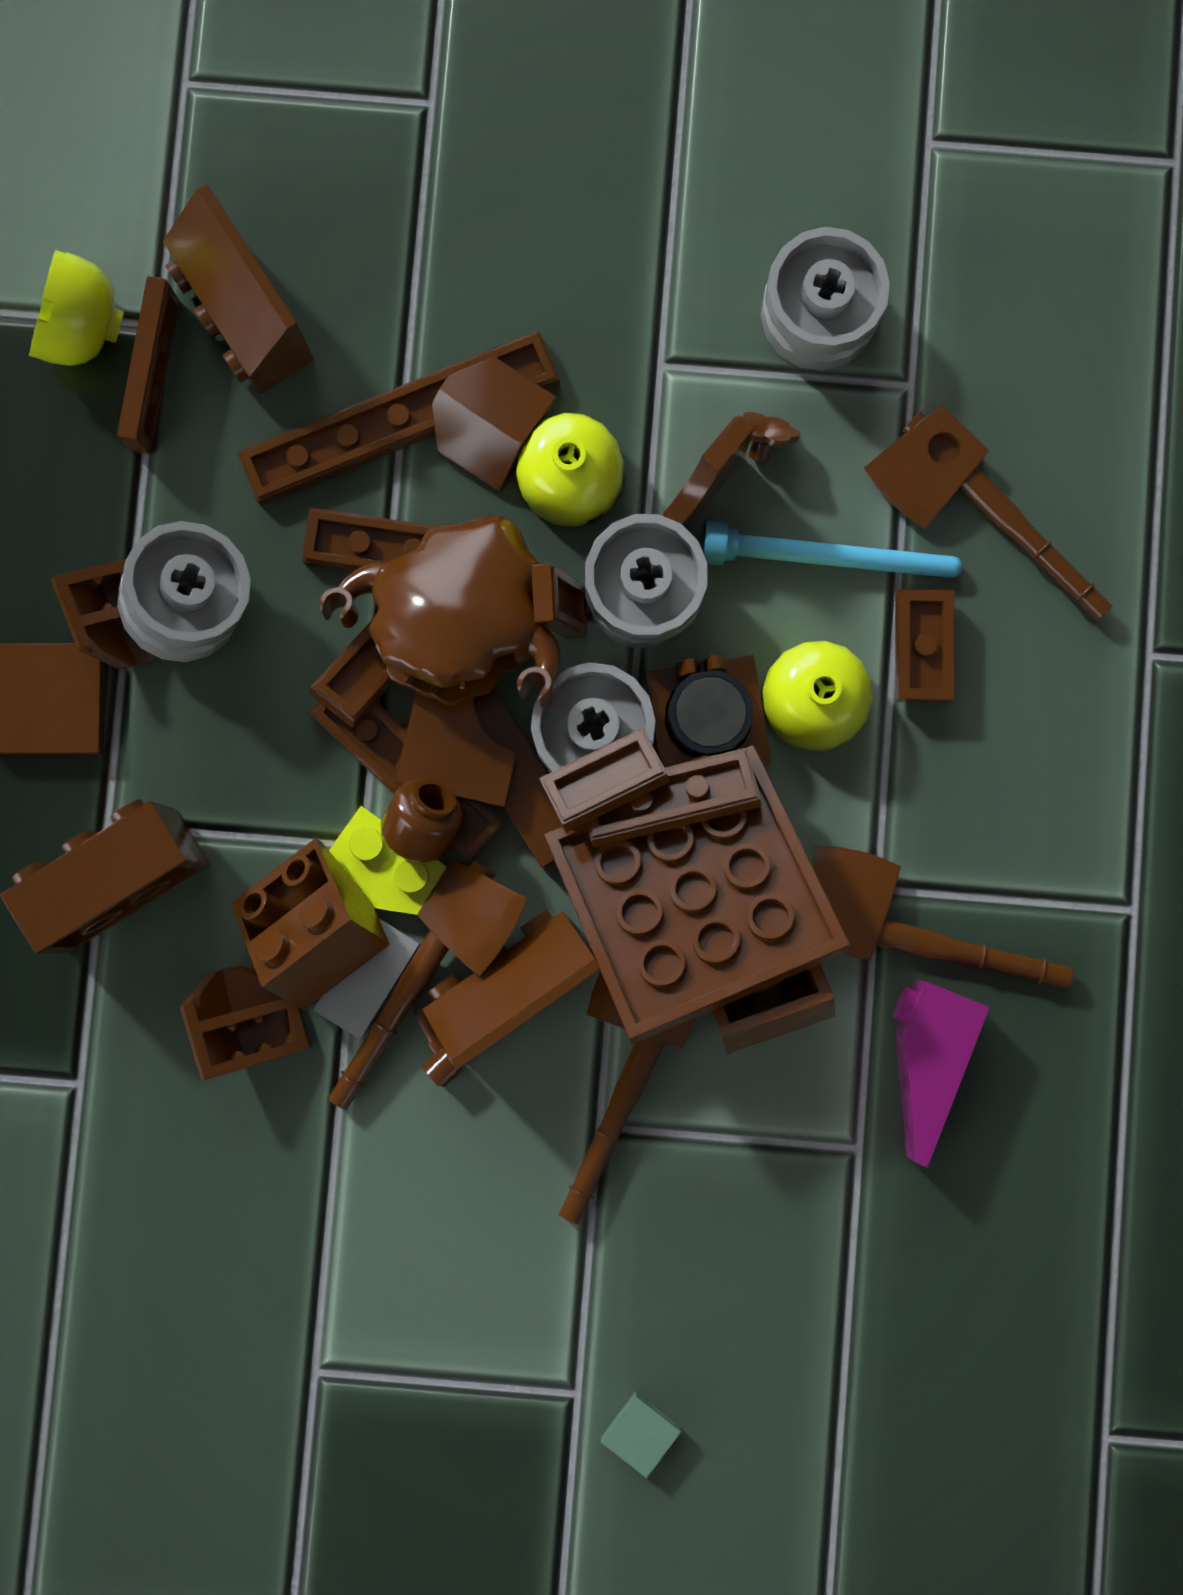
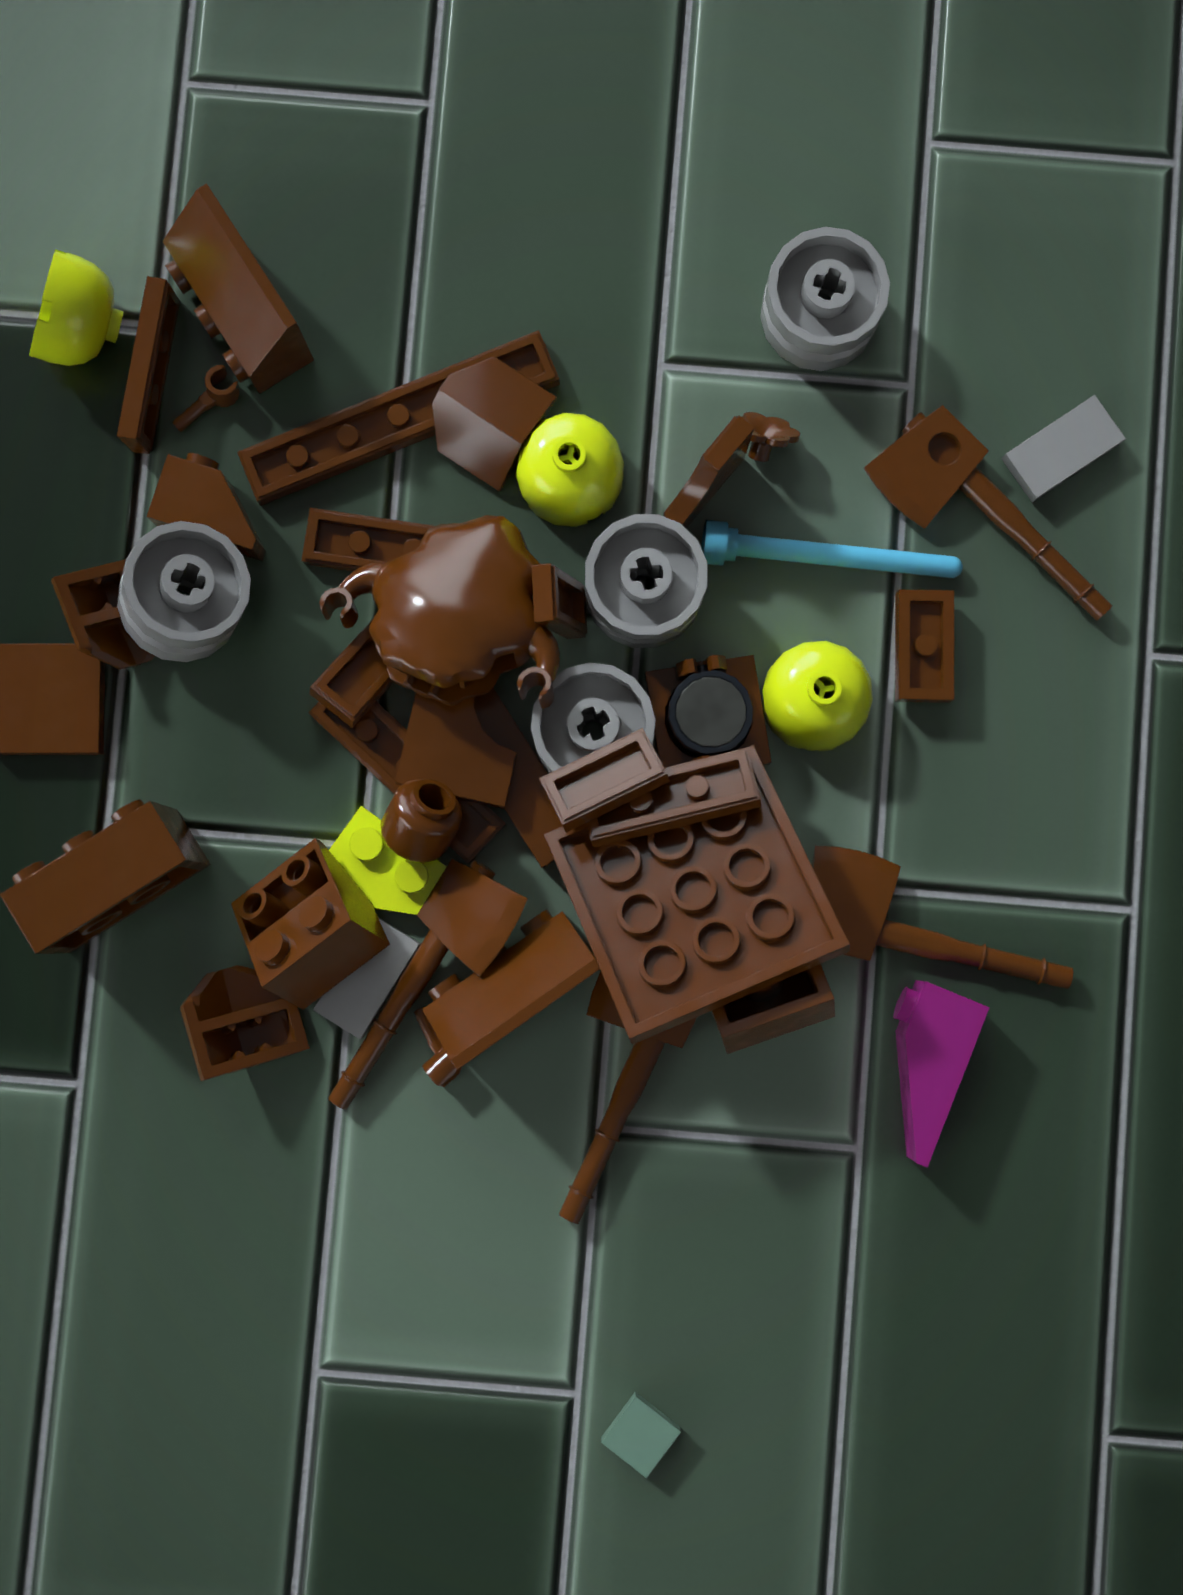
none -> reddish brown slope [146,453,266,561]
none -> reddish brown hand [172,365,240,432]
none -> light grey tile [1001,395,1126,503]

